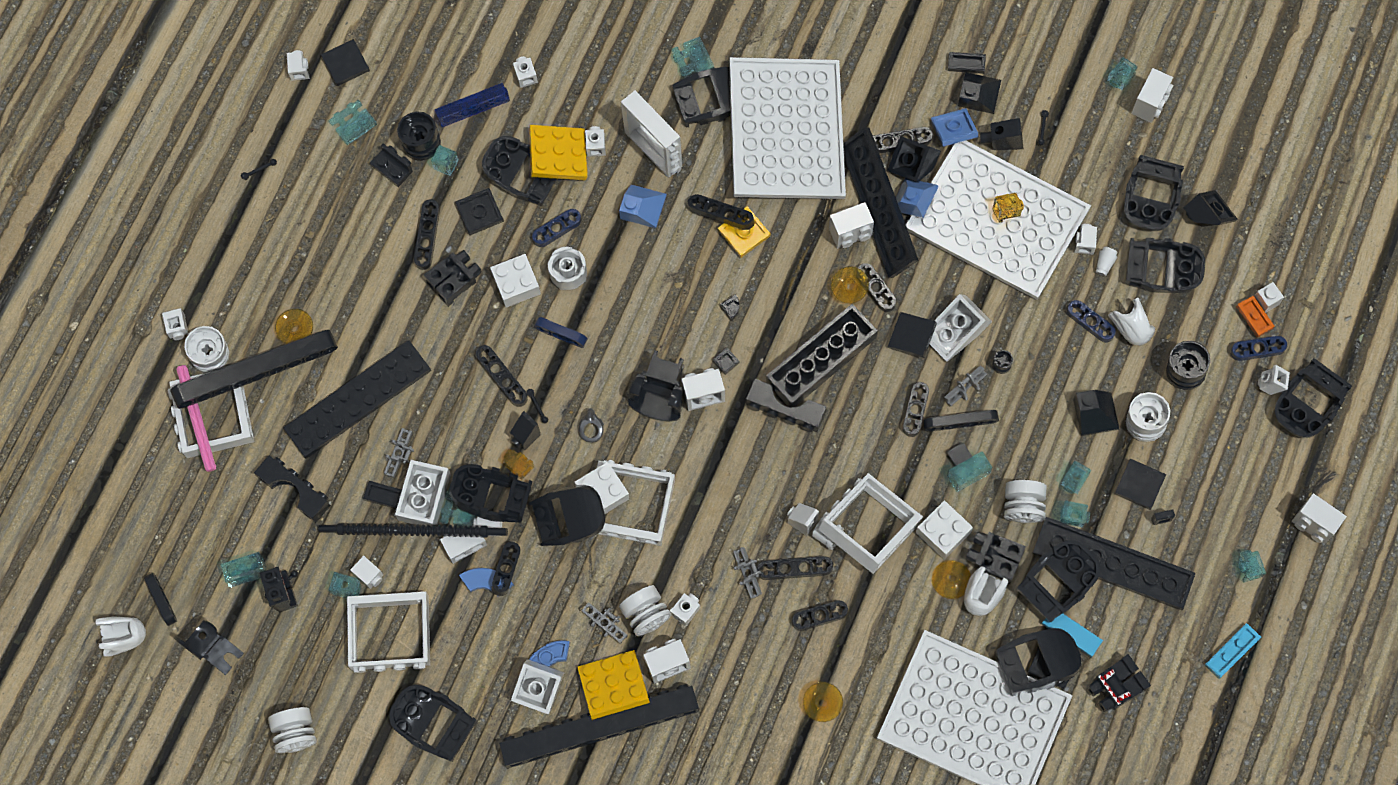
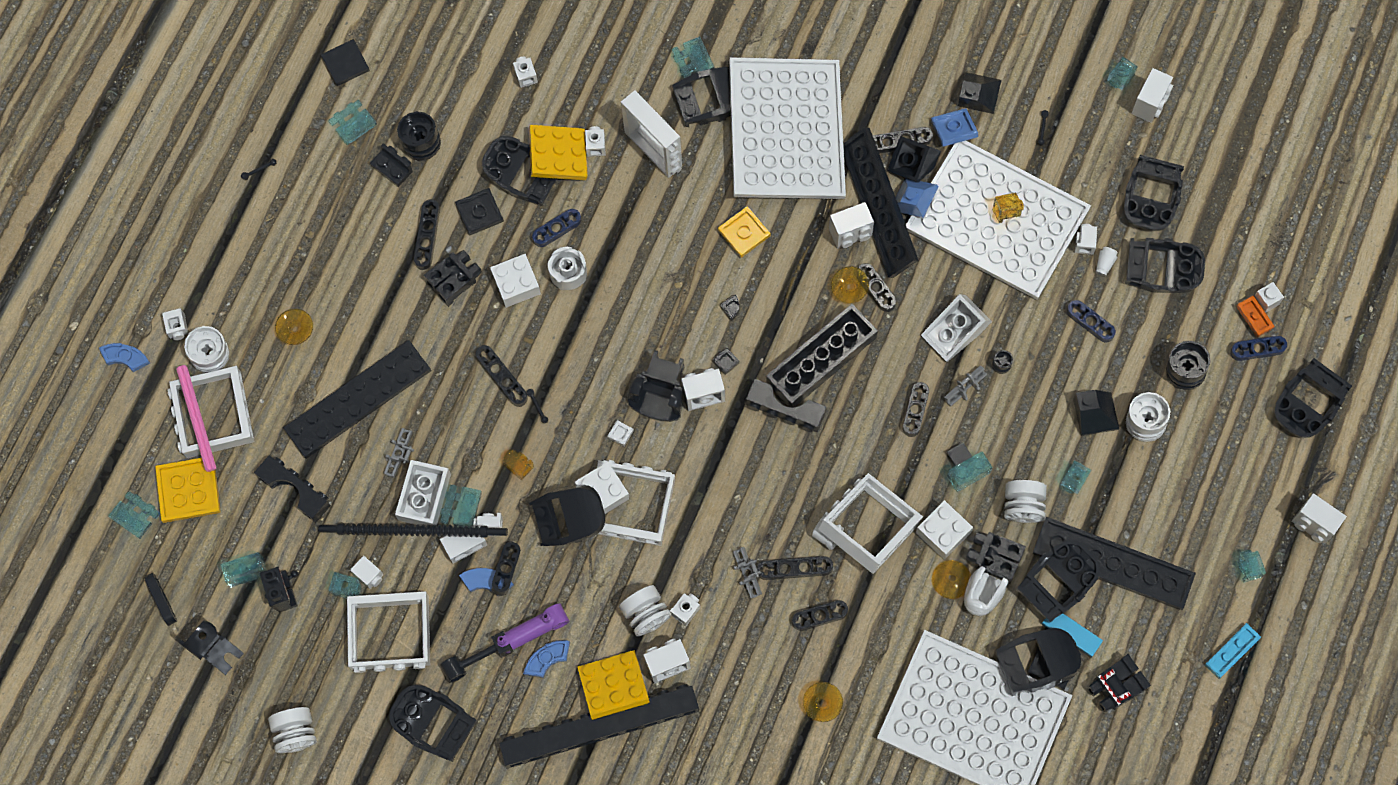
white hair [96,617,146,656] -> none
black beam [170,330,338,409] -> none
white brick [287,50,310,81] -> none
black tile [363,481,402,509] -> none
clear light blue brick [431,145,459,176] -> none
clear blue fence [434,83,510,128] -> none
black slope [450,464,533,523] -> none
black slope [510,411,541,450] -> none
white brick [511,659,564,714] -> none
dark blue beam [534,317,588,348] -> none
flat silver piece [579,408,604,443] -> none
light grey piece [581,602,628,644] -> none
medium blue slope [619,185,667,228] -> none
black beam [688,194,755,230] -> none
white slope [787,503,819,536] -> none
black tile [888,312,937,358] -> none
black beam [923,410,999,432] -> none
black tile [948,52,986,74] -> none
black torso [980,118,1024,150] -> none
clear light blue brick [1059,500,1090,528] -> none
white hair [1108,298,1155,345] -> none
black tile [1115,458,1166,510] -> none
black tile [1151,509,1175,525] -> none
black slope [1183,190,1238,225] -> none
white brick [1258,365,1290,395] -> none
none -> medium blue tile [99,343,150,372]
none -> clear light blue plate [108,491,160,539]
none -> yellow plate [155,457,221,523]
none -> piece [440,603,570,683]
none -> white tile [607,420,634,447]

